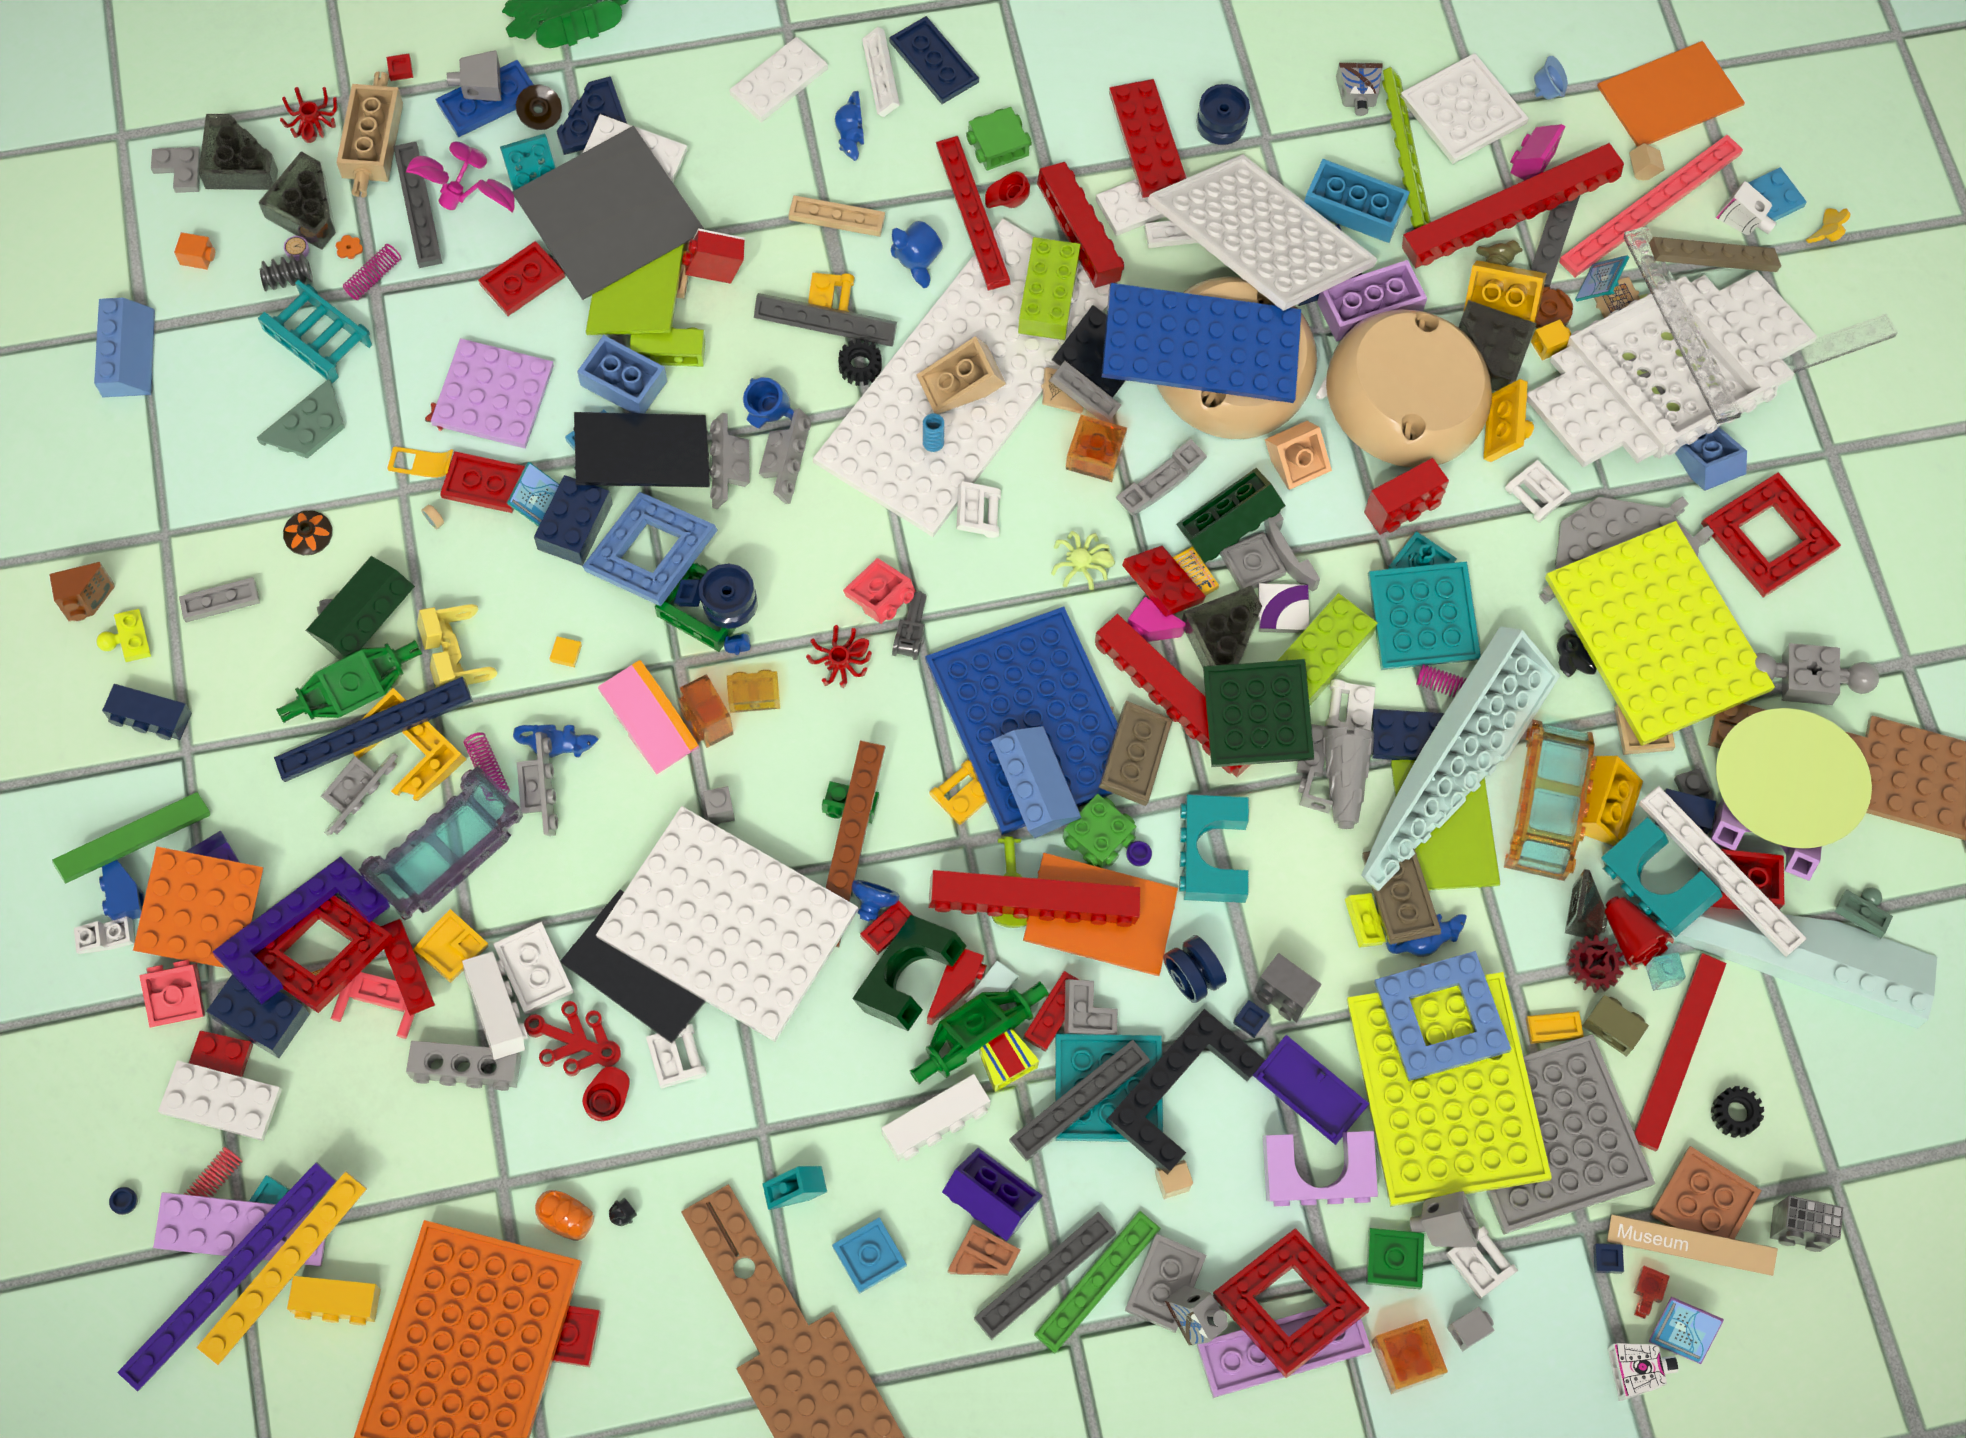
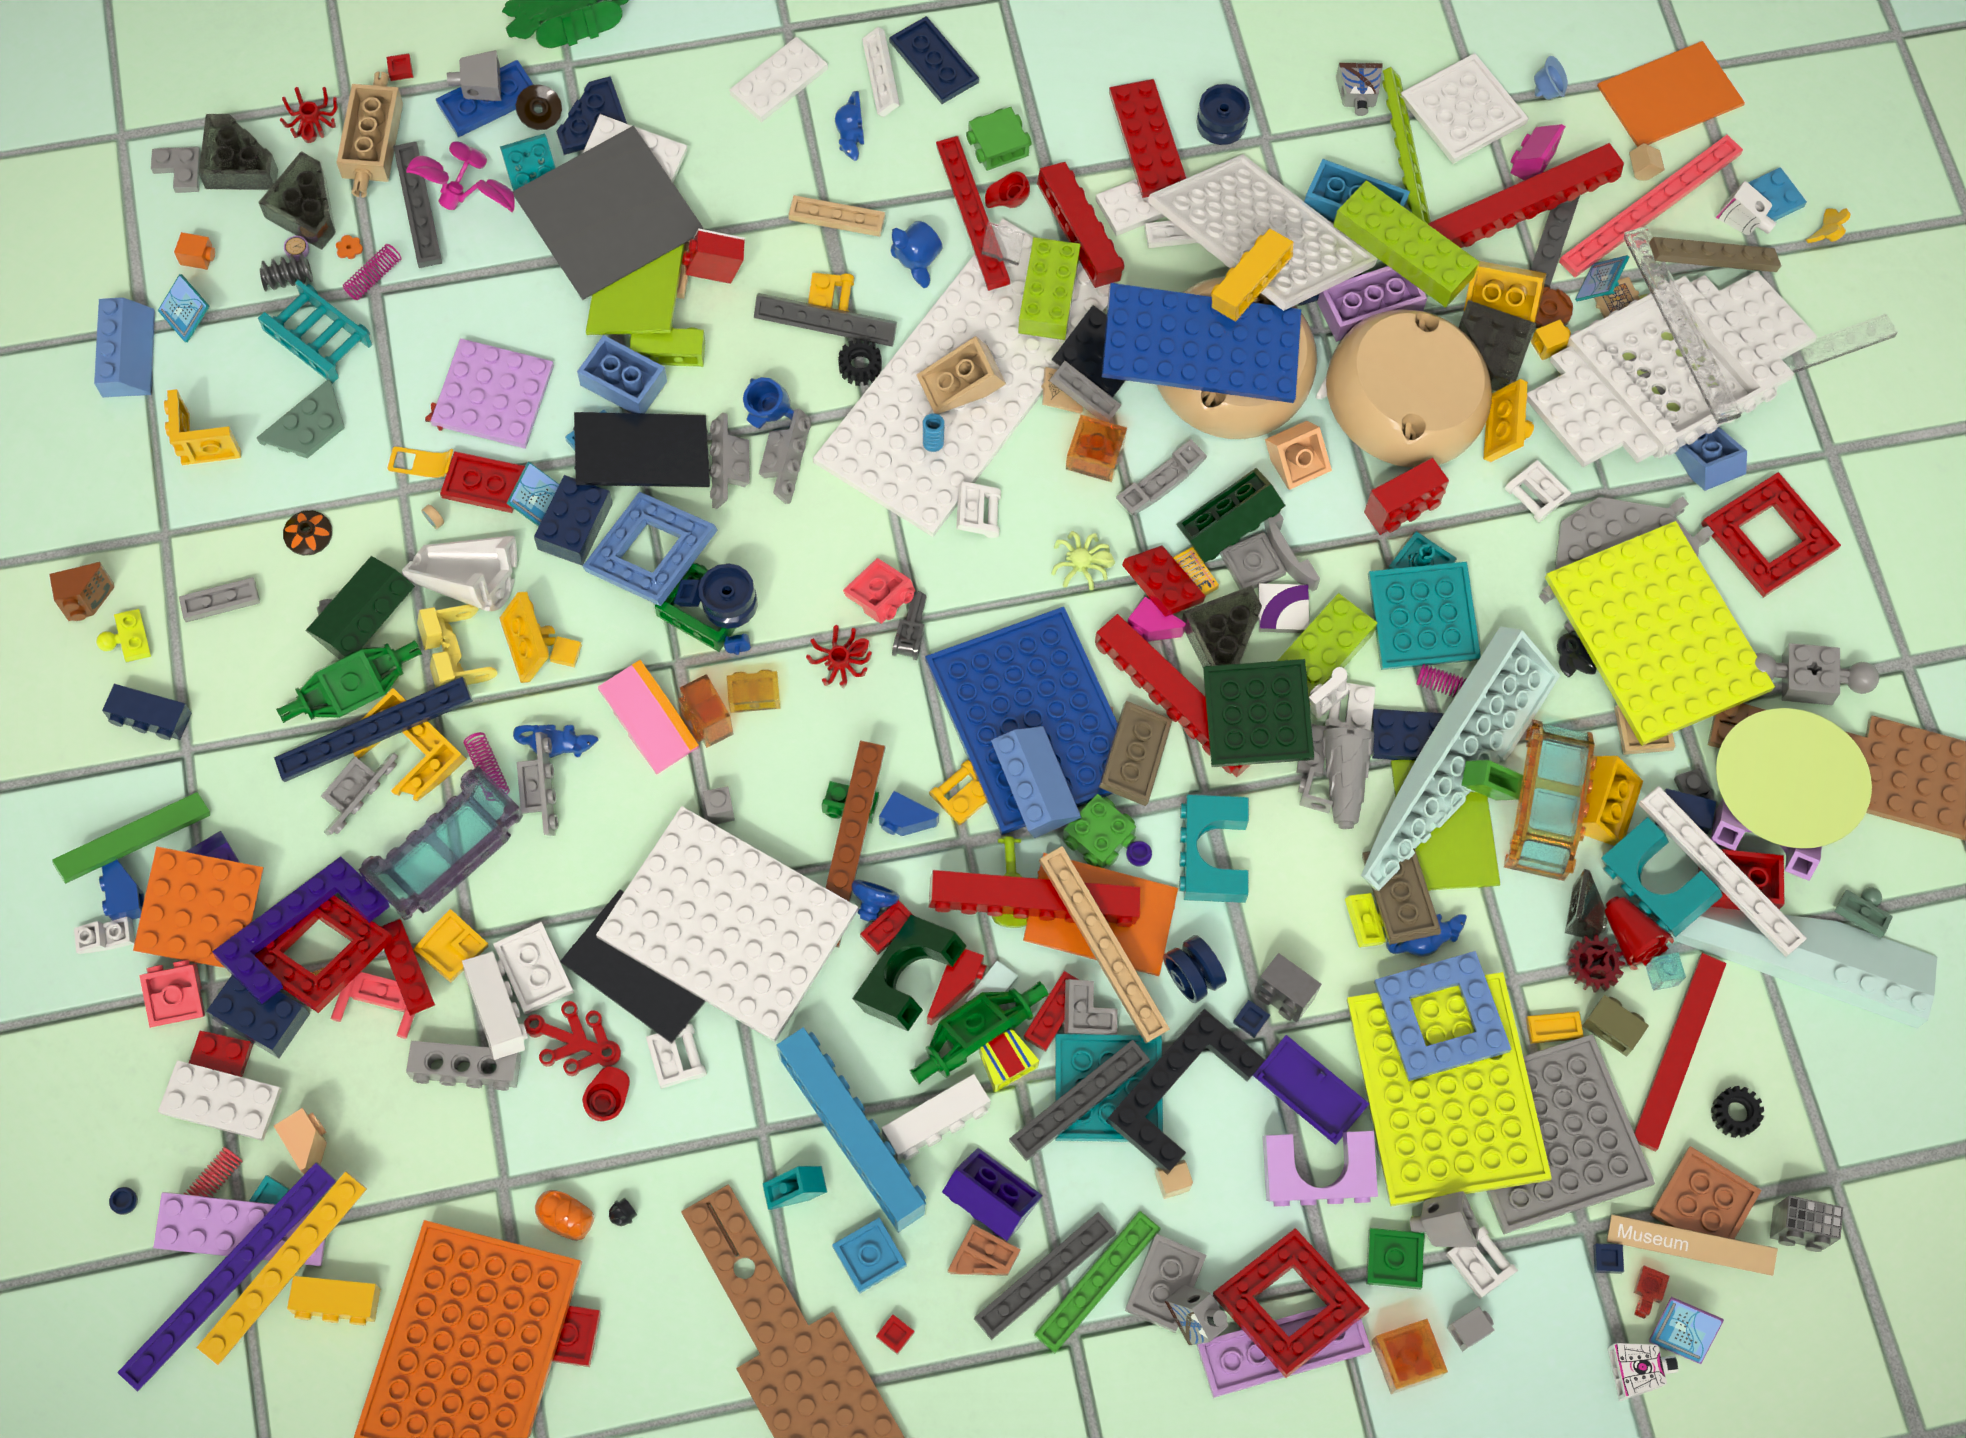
red plate [478,241,565,316] -> none
olive animal [1476,240,1523,266] -> none
none -> piece [158,274,210,342]
none -> yellow bracket [164,389,241,465]
none -> light nougat slope [274,1108,327,1174]
none -> white cone [402,536,517,611]
none -> yellow plate [499,592,556,683]
none -> dark azure brick [777,1027,926,1233]
none -> red plate [876,1315,915,1355]
none -> blue slope [879,791,939,836]
none -> clear piece [981,222,1025,266]
none -> tan plate [1039,846,1170,1043]
none -> yellow brick [1211,228,1294,322]
none -> white plate [1309,667,1349,719]
none -> lime brick [1333,180,1480,308]
none -> bright green brick [1461,760,1523,800]

